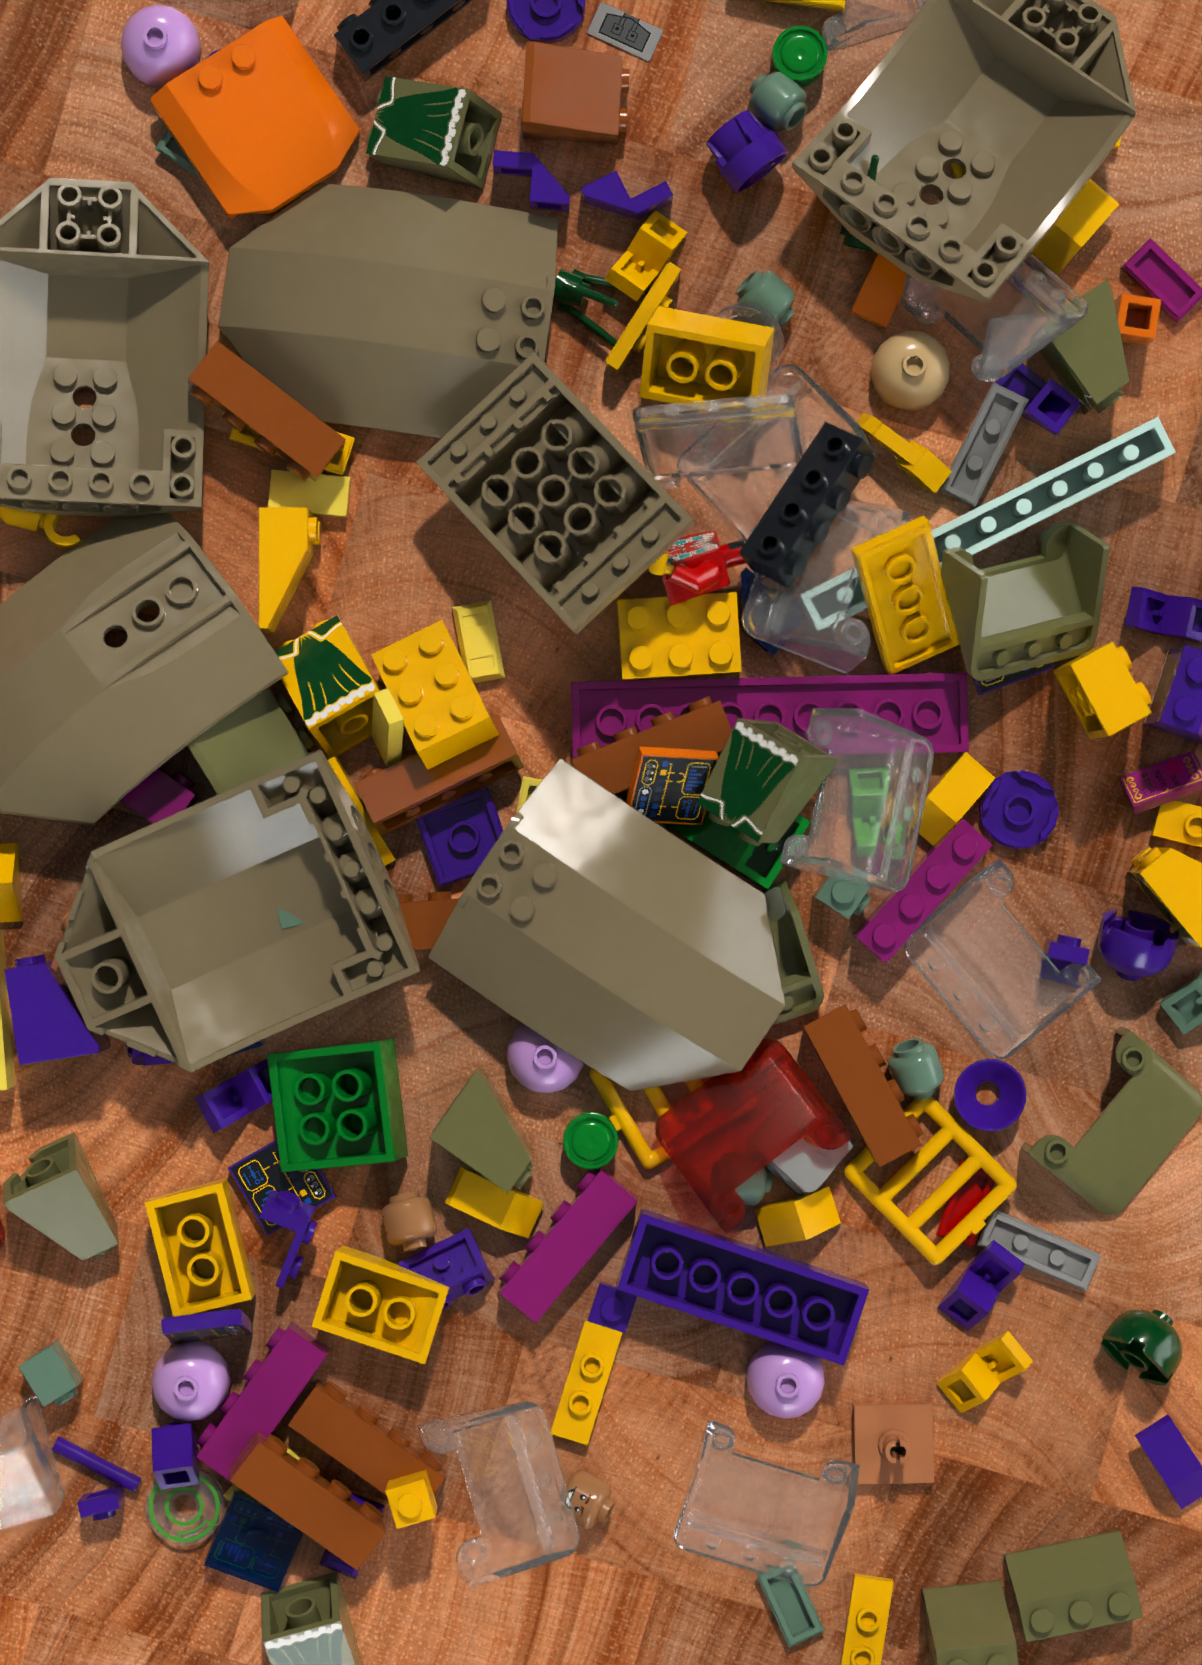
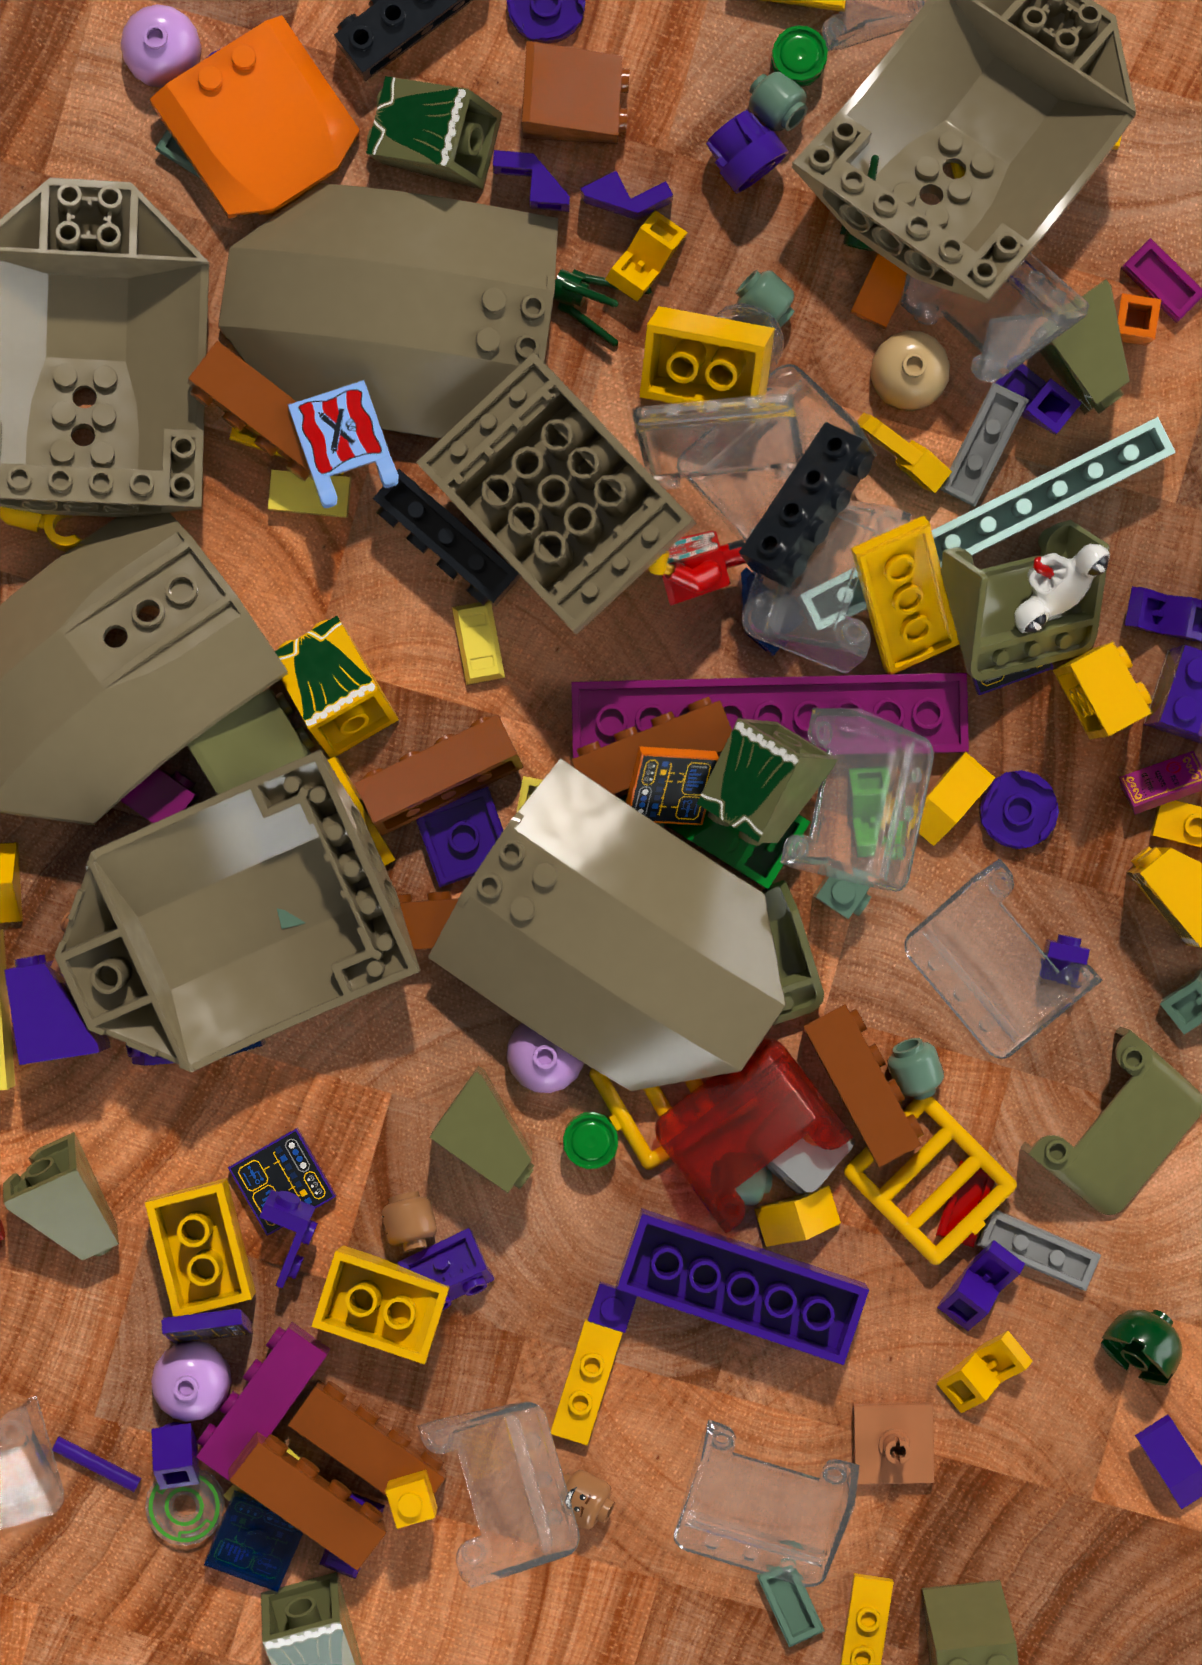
sand green brick [18,1340,83,1407] -> none
dark purple plate [77,1486,125,1521] -> none
dark purple slope [195,1058,273,1133] -> none
yellow slope [259,507,321,633] -> none
green slope [267,1038,408,1172] -> none
yellow brick [371,620,499,770] -> none
light yellow tile [371,688,404,767] -> none
yellow slope [445,1167,544,1238] -> none
magenta brick [499,1167,638,1323] -> none
sticker [587,2,663,61] -> none
yellow plate [605,262,682,376] -> none
yellow brick [617,592,742,681] -> none
lavender cylinder [746,1341,825,1419] -> none
magenta brick [853,818,992,963] -> none
dark purple piece [954,1059,1026,1131] -> none
olive slope [1004,1530,1143,1643] -> none
yellow slope [1031,178,1119,275] -> none
dark purple cylinder [1097,910,1180,981] -> none
none -> flag [288,380,399,508]
none -> black brick [372,468,521,606]
none -> white head [1014,544,1110,633]

